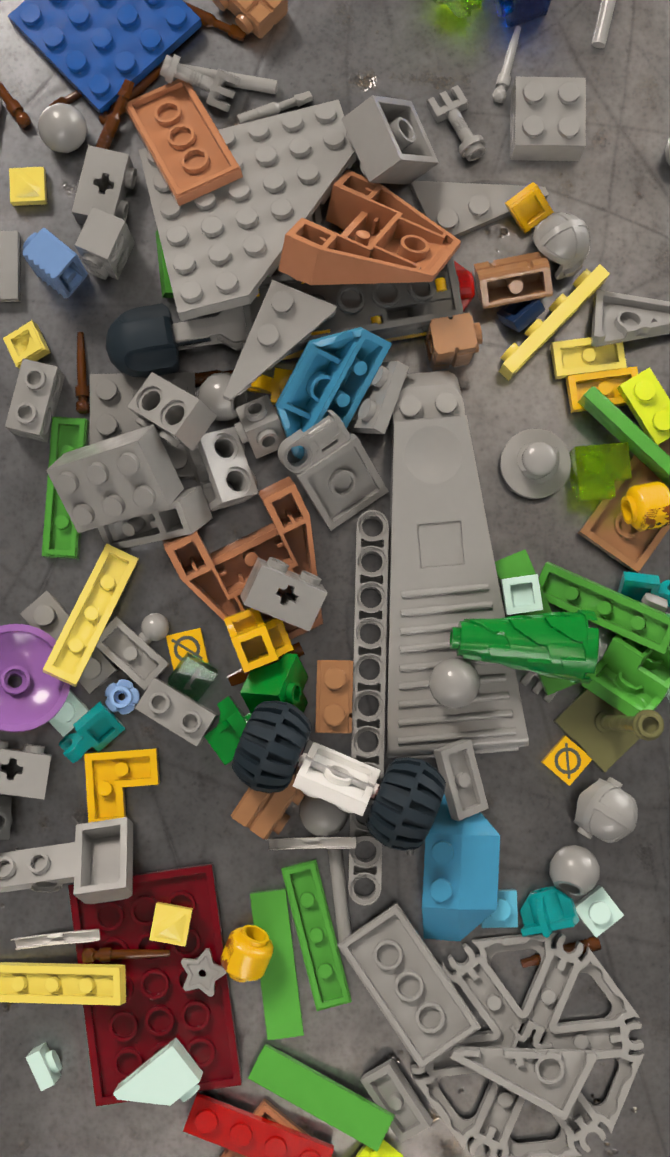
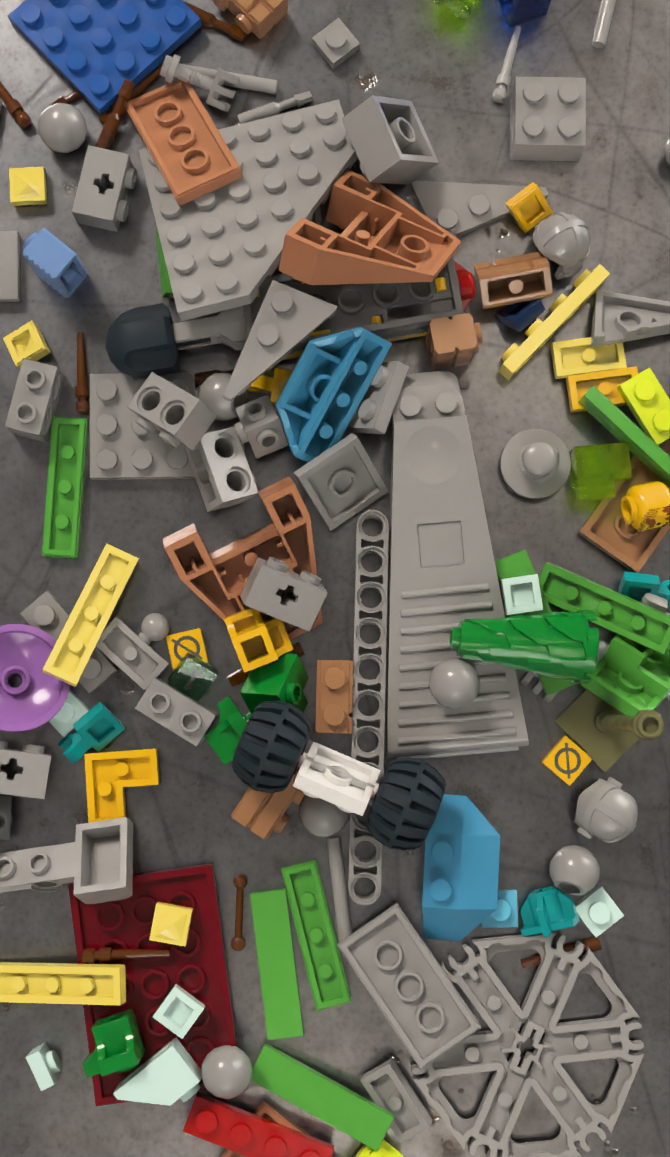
white piece [11,929,100,950] -> none
light grey brick [46,424,184,533] -> none
light grey brick [75,206,135,280] -> none
light grey slope [98,485,213,549] -> none
light blue plate [105,679,140,715] -> none
light grey plate [181,948,227,997] -> none
yellow head [220,925,274,982] -> none
white piece [265,837,356,850] -> none
light grey piece [278,410,350,473] -> none
light grey hinge [426,85,486,161] -> none
light grey plate [433,738,489,821] -> none
light grey wing [449,1046,598,1121] -> none
none -> green brick [82,1009,145,1078]
none -> light aqua plate [153,984,205,1039]
none -> light grey piece [201,1045,253,1099]
none -> reddish brown hinge [231,875,248,951]
none -> light grey plate [312,17,360,69]

